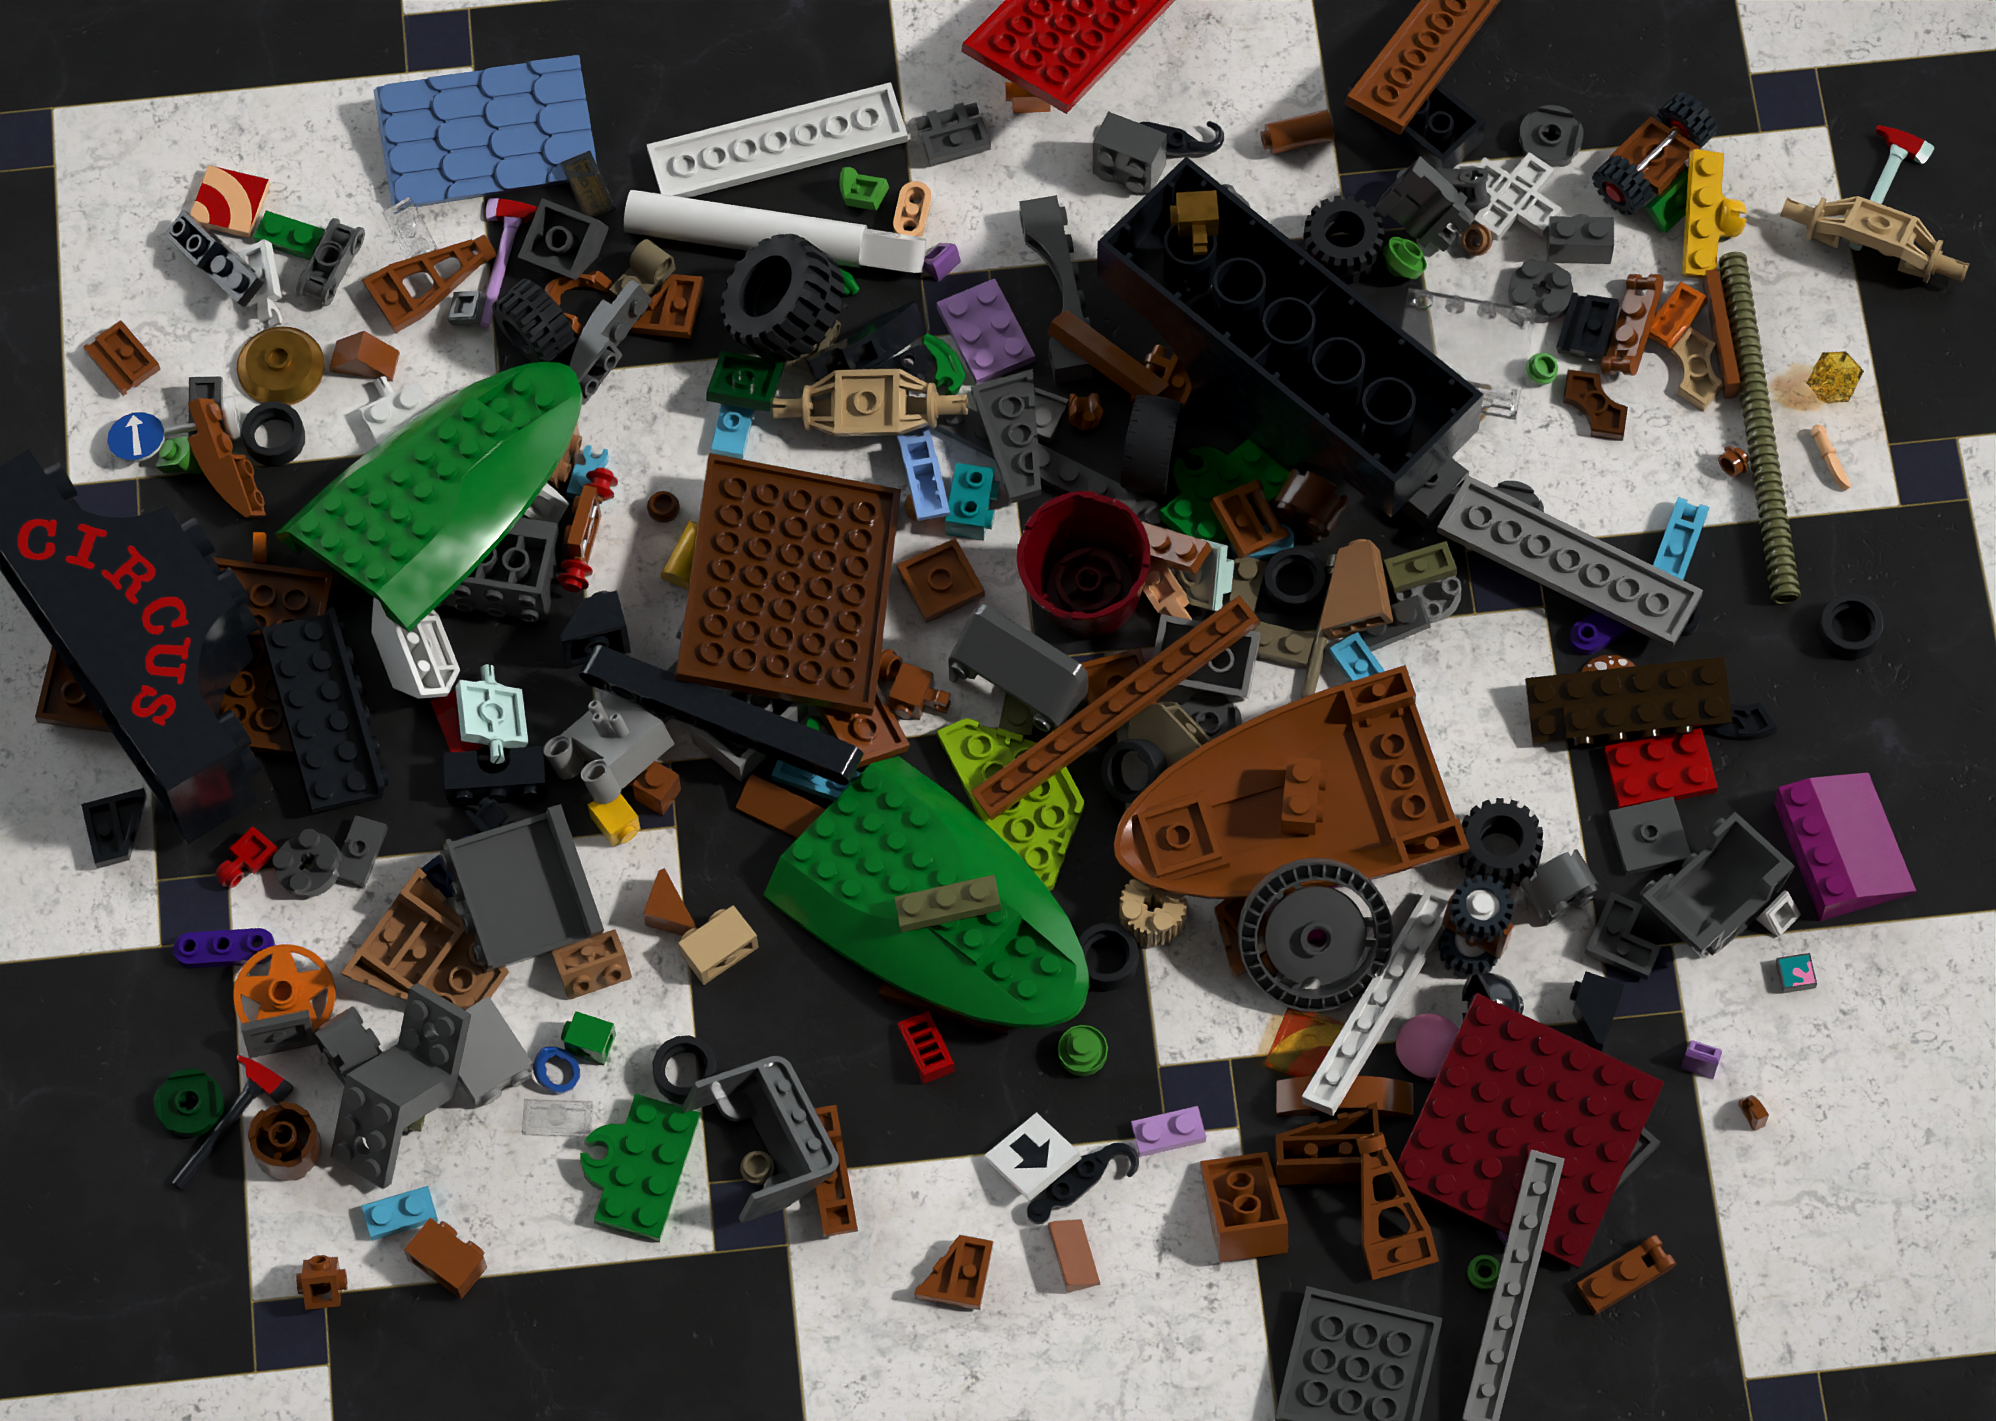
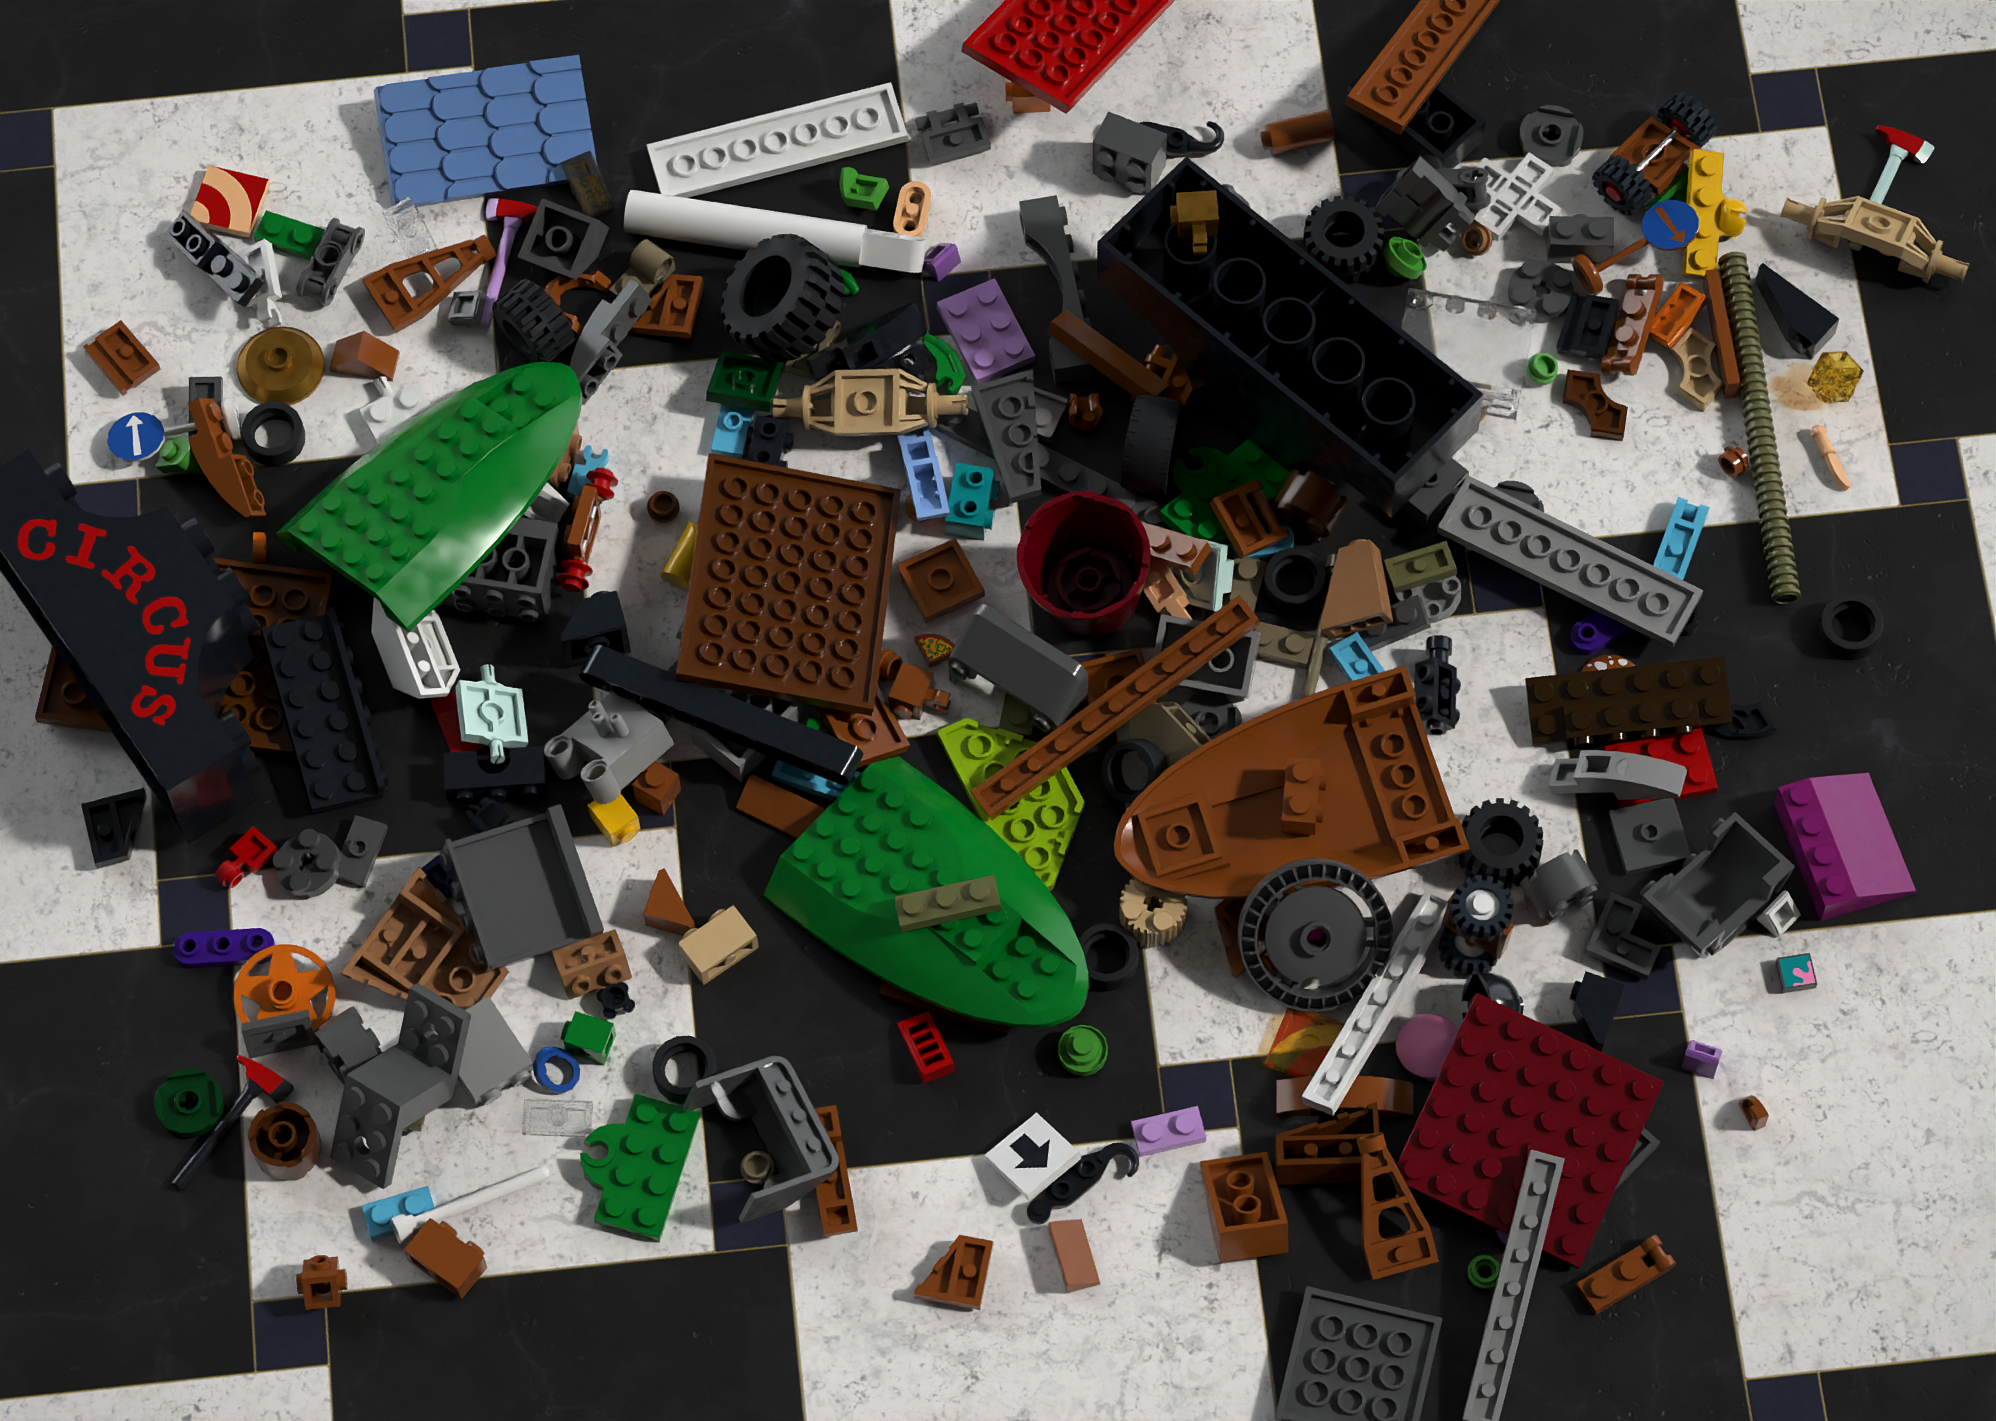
none -> white piece [390,1167,549,1244]
none -> black plate [596,982,635,1019]
none -> black brick [741,415,794,468]
none -> tile [914,634,955,668]
none -> black brick [1414,635,1461,736]
none -> light grey slope [1548,750,1687,800]
none -> piece [1571,200,1699,296]
none -> black slope [1755,263,1839,360]

